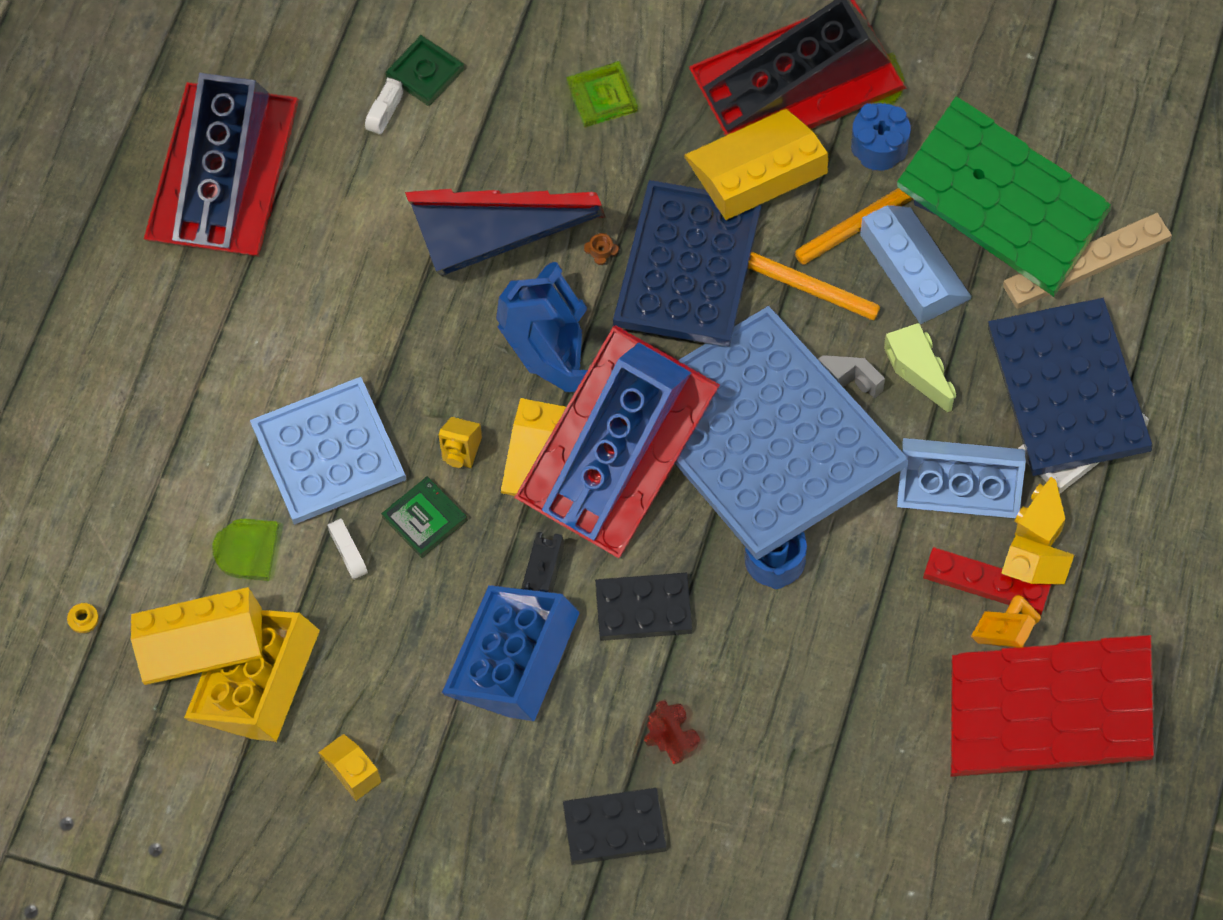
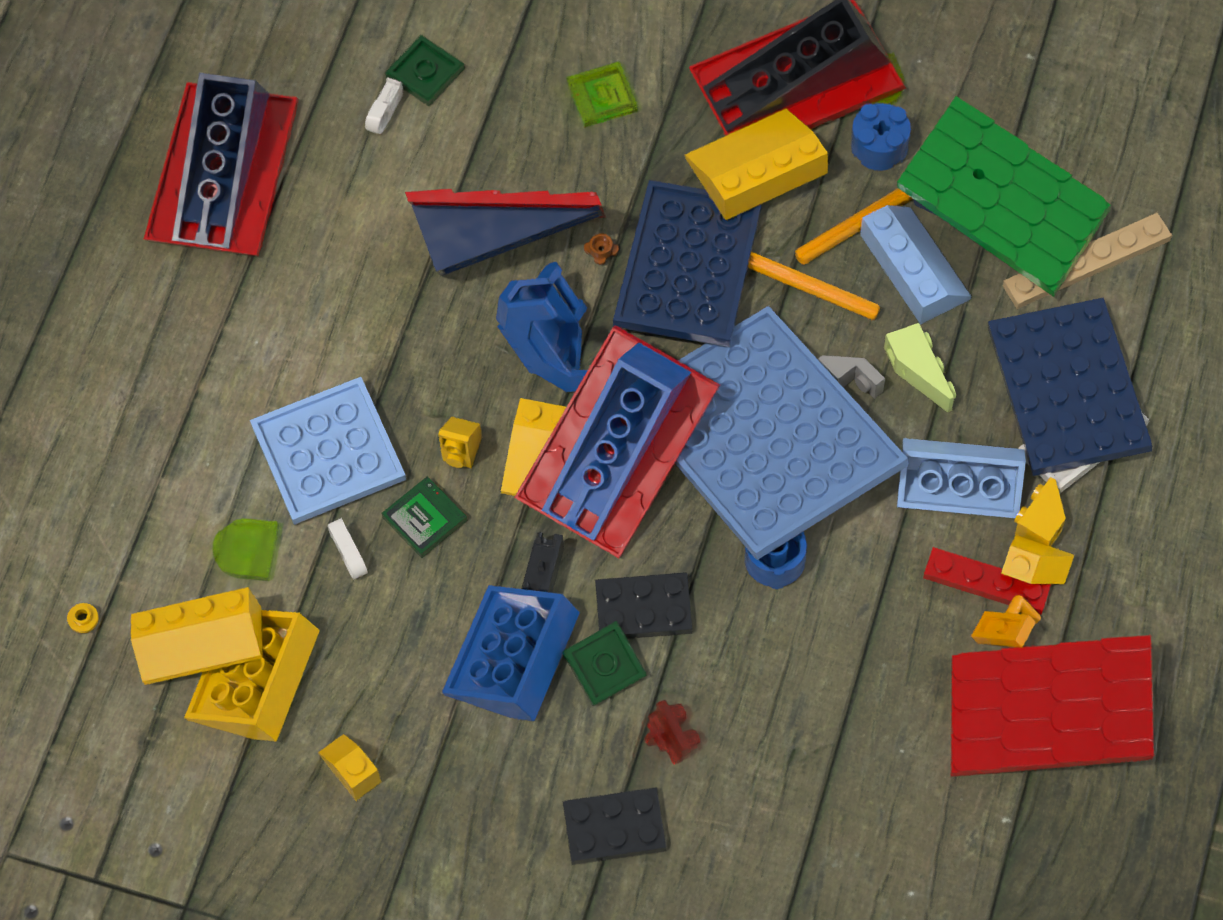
none -> dark green tile [562,621,647,706]

